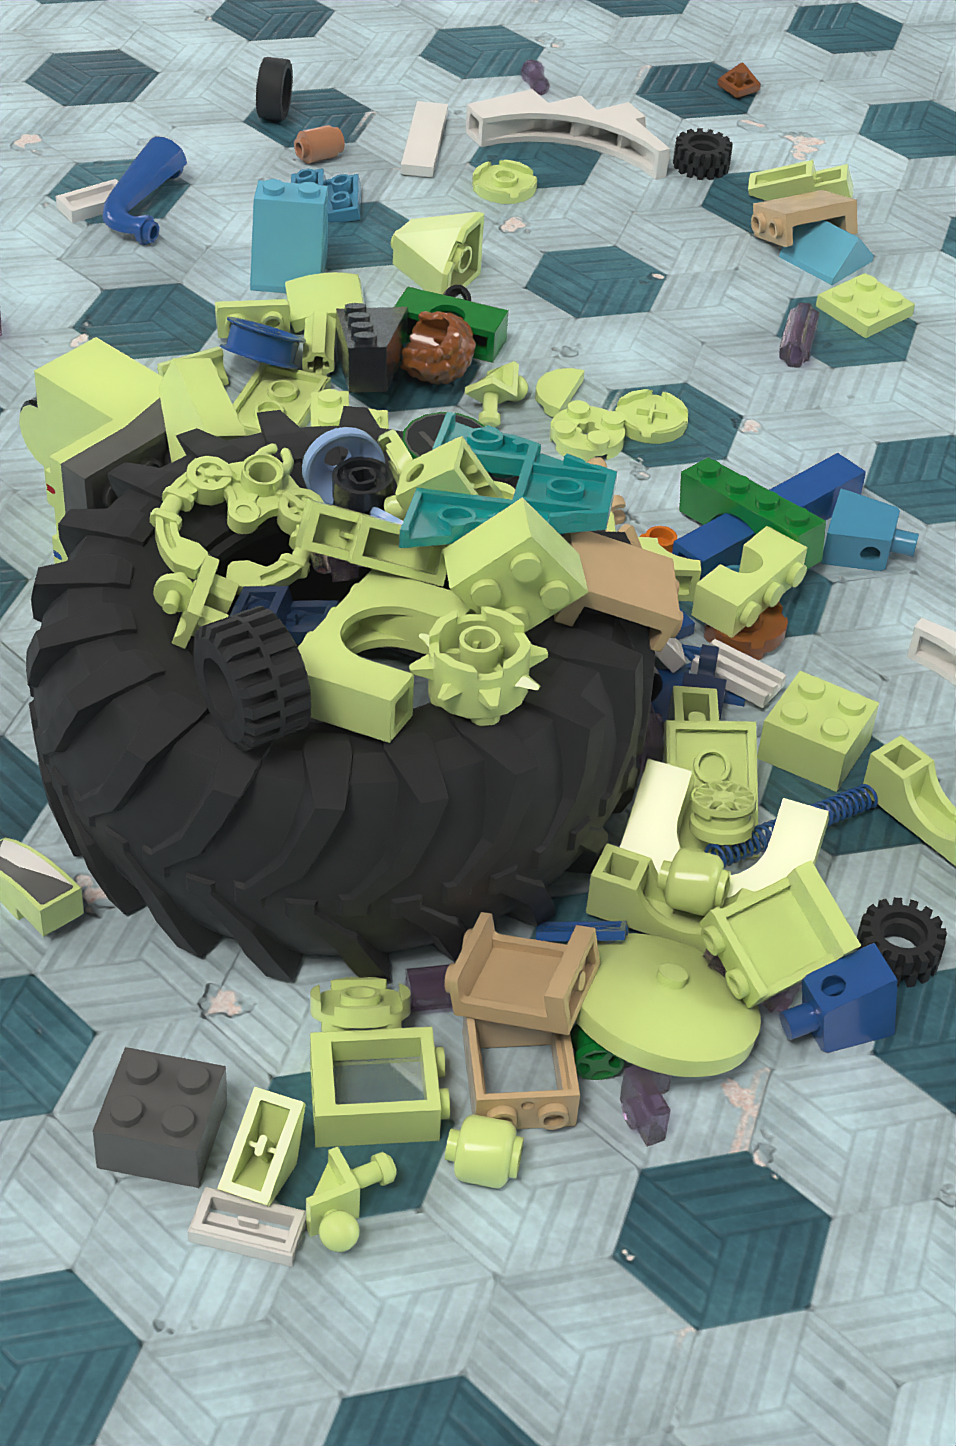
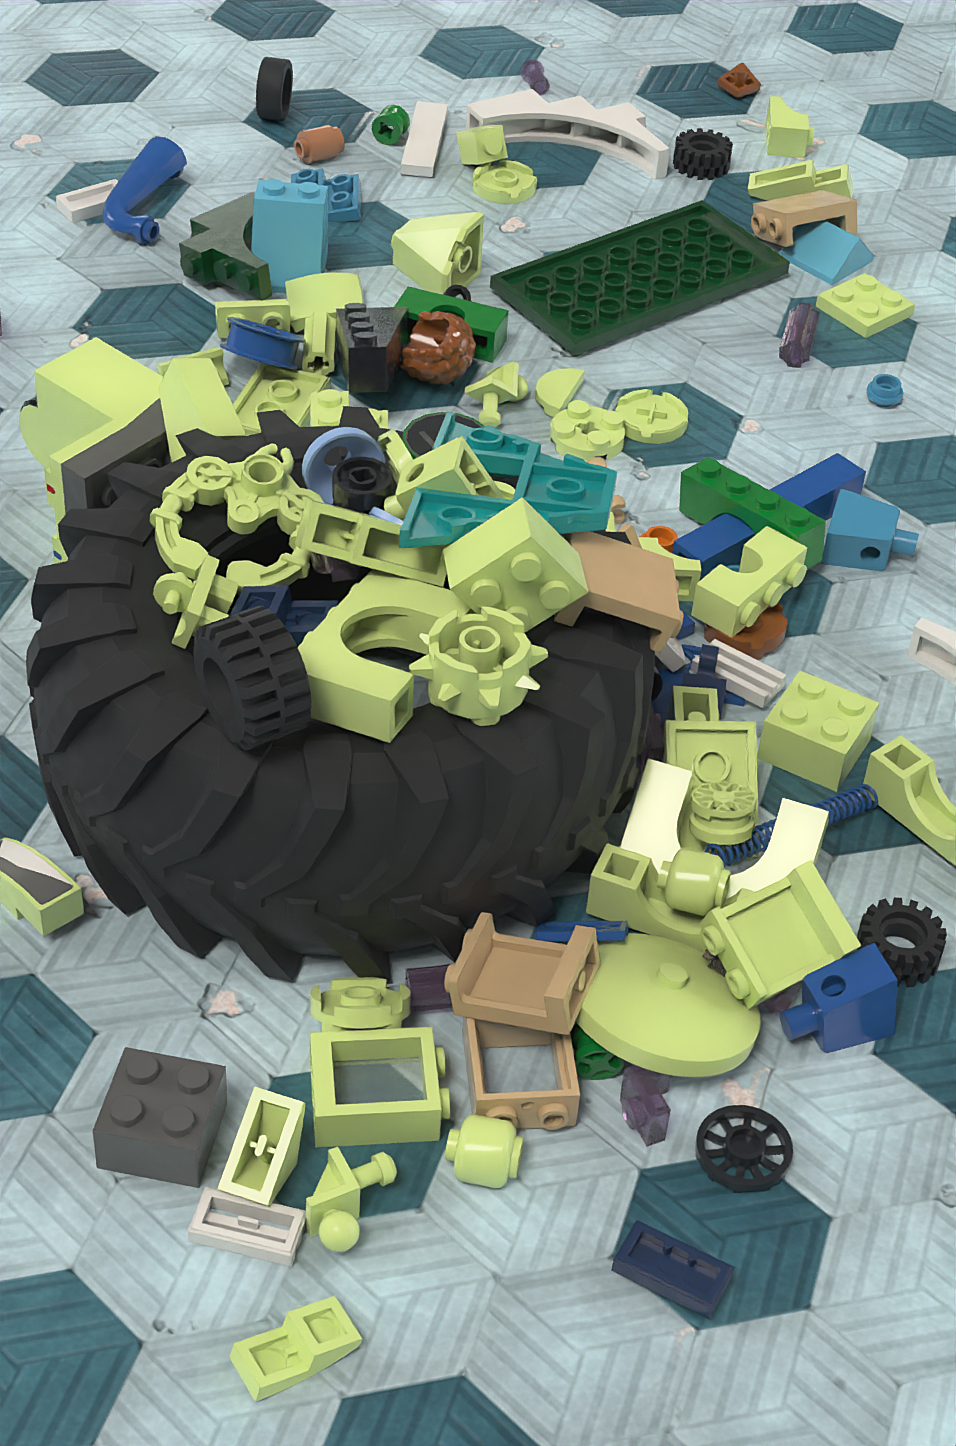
none -> dark green arch [179,192,272,301]
none -> yellowish green slope [229,1296,362,1402]
none -> green wheel [371,104,410,145]
none -> yellowish green brick [456,125,508,165]
none -> dark green plate [490,200,790,355]
none -> dark blue plate [611,1220,735,1319]
none -> black wheel [695,1105,793,1193]
none -> yellowish green arch [766,96,814,158]
none -> dark azure plate [866,374,903,407]

